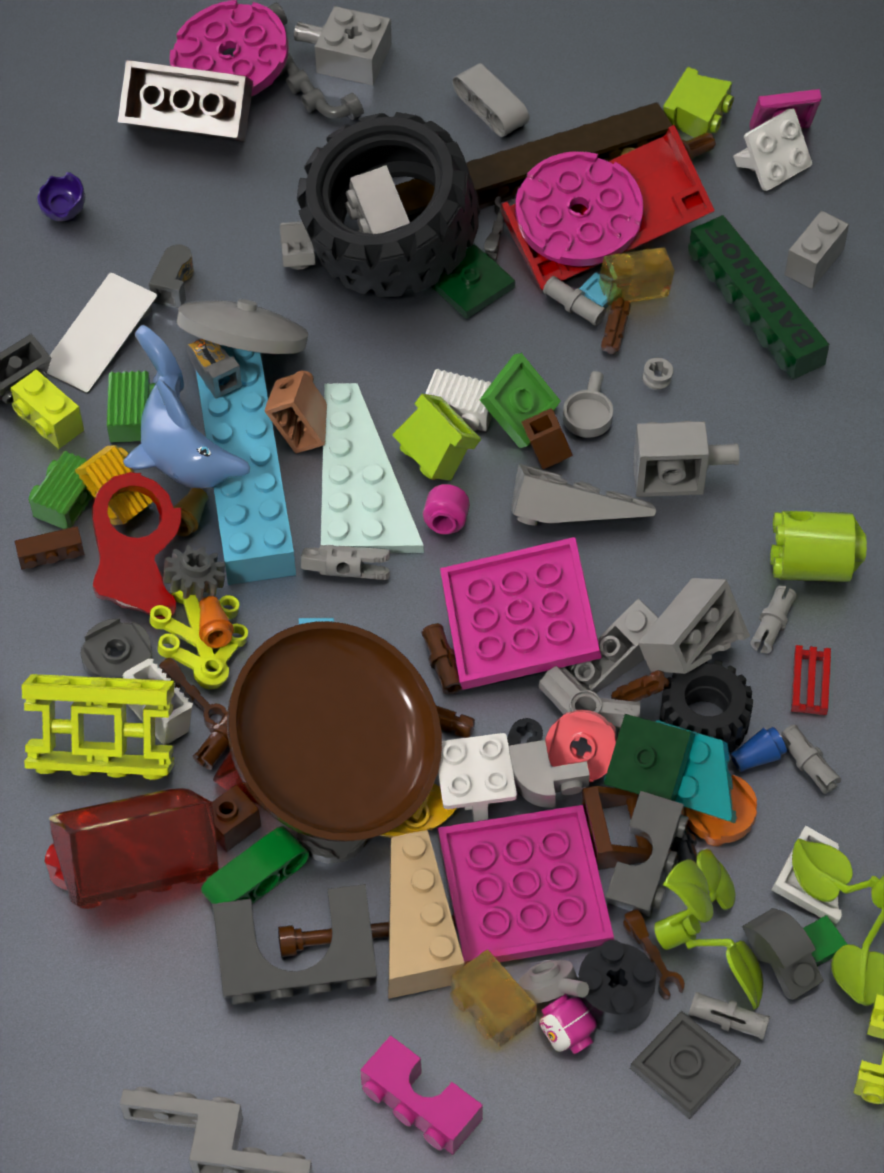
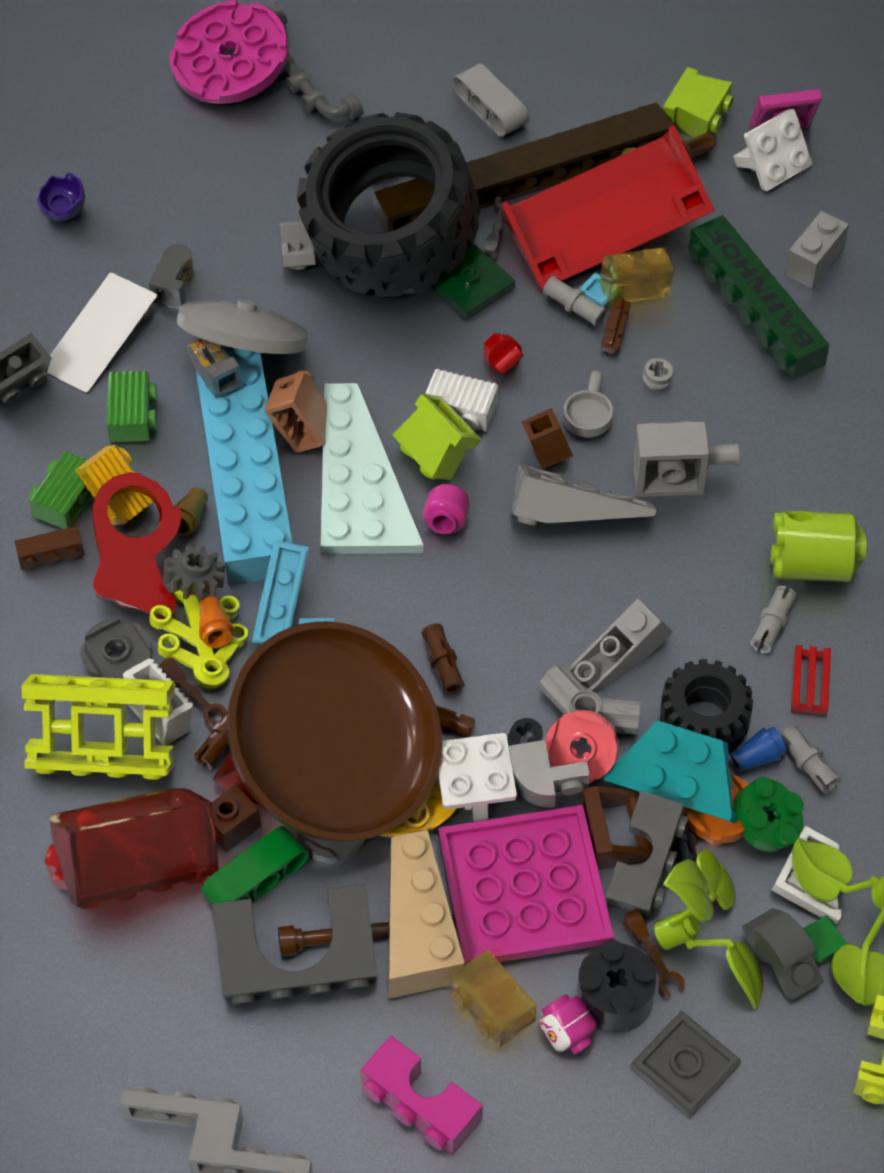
neon yellow brick [11,370,84,449] -> none
brick [118,60,253,142] -> none
medium blue animal [123,325,250,488] -> none
light grey brick [294,6,392,86] -> none
light grey hinge [301,545,390,580] -> none
light grey brick [345,165,410,234] -> none
dark pink plate [440,537,602,690] -> none
bright green plate [479,353,561,448] -> none
dark pink plate [515,152,643,266] -> none
light grey piece [518,960,589,1003] -> none
dark green plate [604,714,695,801] -> none
reddish brown axle [611,670,669,702] -> none
light grey wedge [638,578,750,674] -> none
light grey pin [689,991,770,1040] -> none
none -> medium azure tile [251,540,309,645]
none -> red piece [483,333,524,374]
none -> green plate [733,776,804,853]

